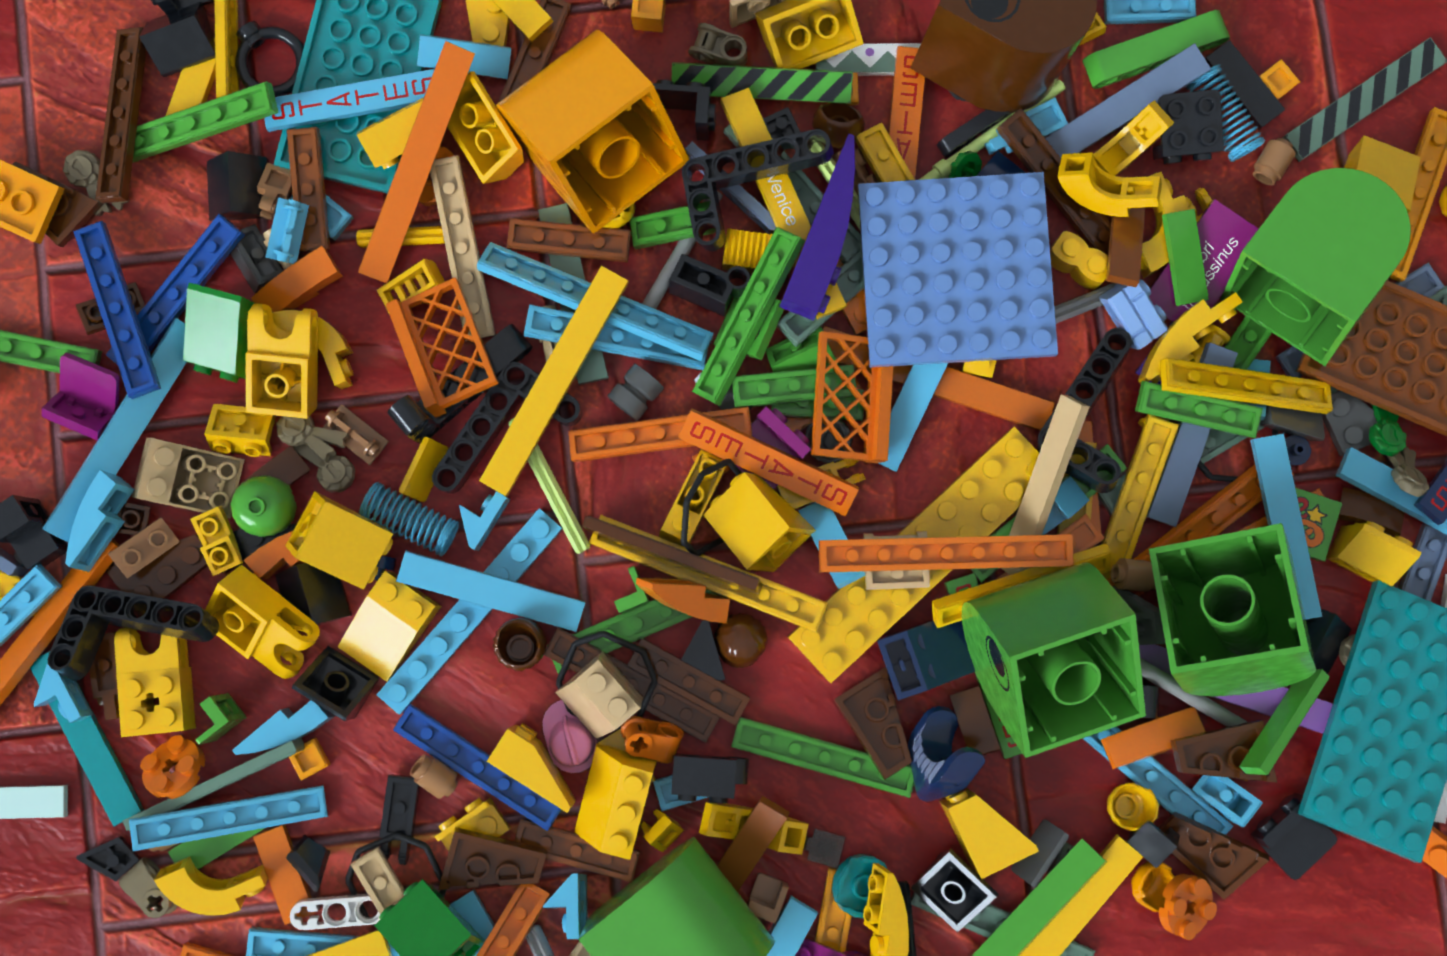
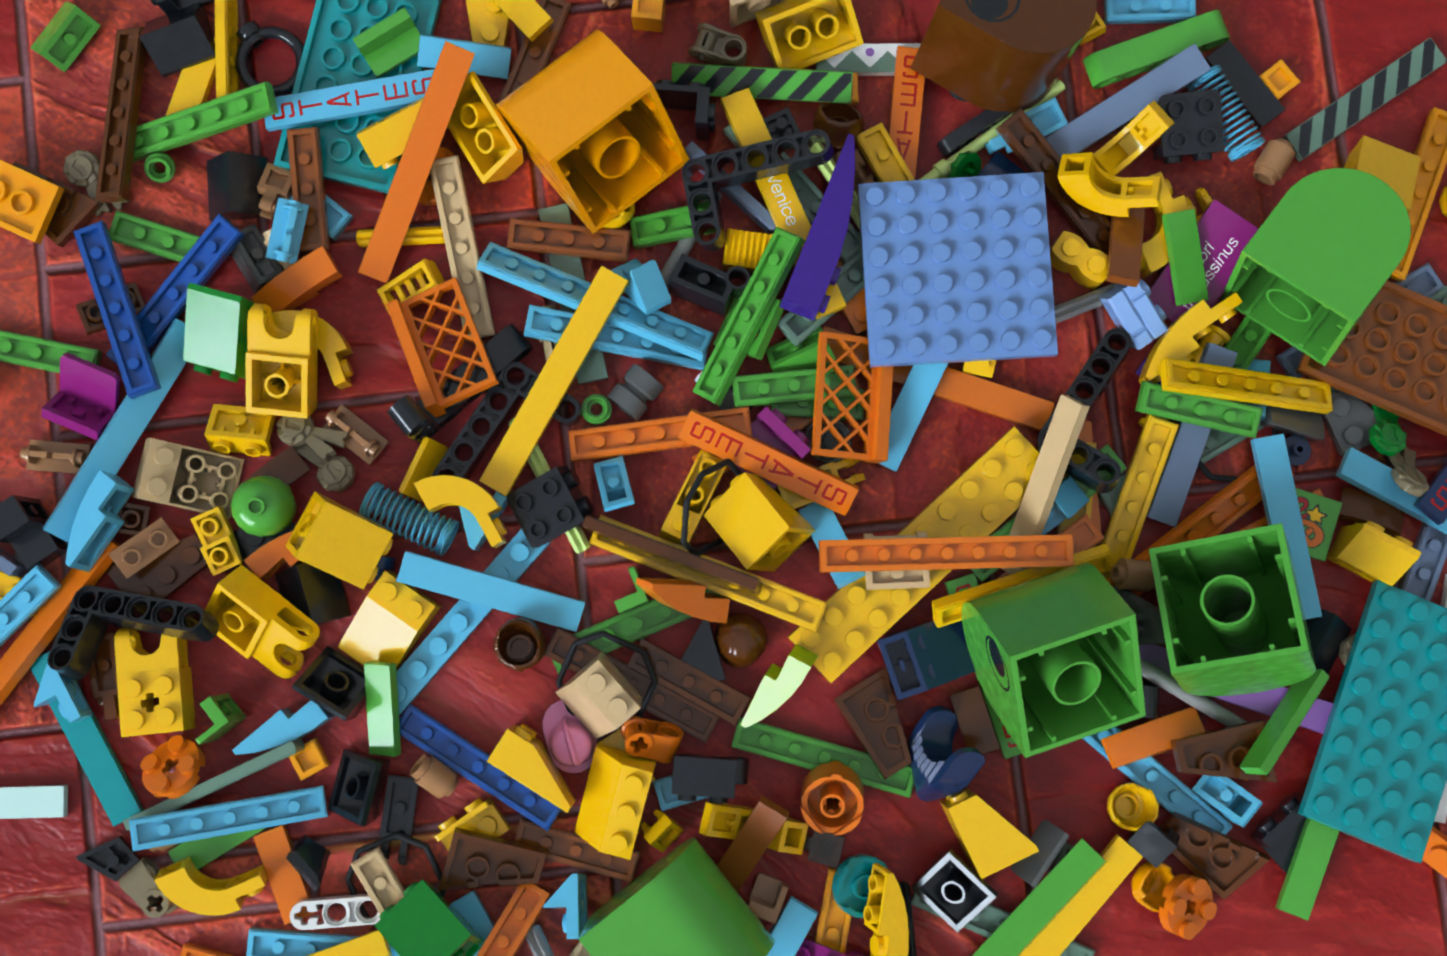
none -> medium nougat hinge [20,439,91,474]
none -> bright green panel [31,1,101,72]
none -> bright green tile [109,210,200,262]
none -> bright green plate [144,152,176,183]
none -> black slope [328,749,391,826]
none -> bright green panel [353,7,420,78]
none -> tile [364,661,401,757]
none -> yellow arch [413,475,507,548]
none -> black bracket [507,466,594,548]
none -> bright green plate [581,394,612,425]
none -> medium azure slope [593,456,636,512]
none -> medium azure slope [611,258,671,315]
none -> slope [740,644,818,728]
none -> orange brick [801,761,864,836]
none -> bright green tile [1275,818,1339,921]

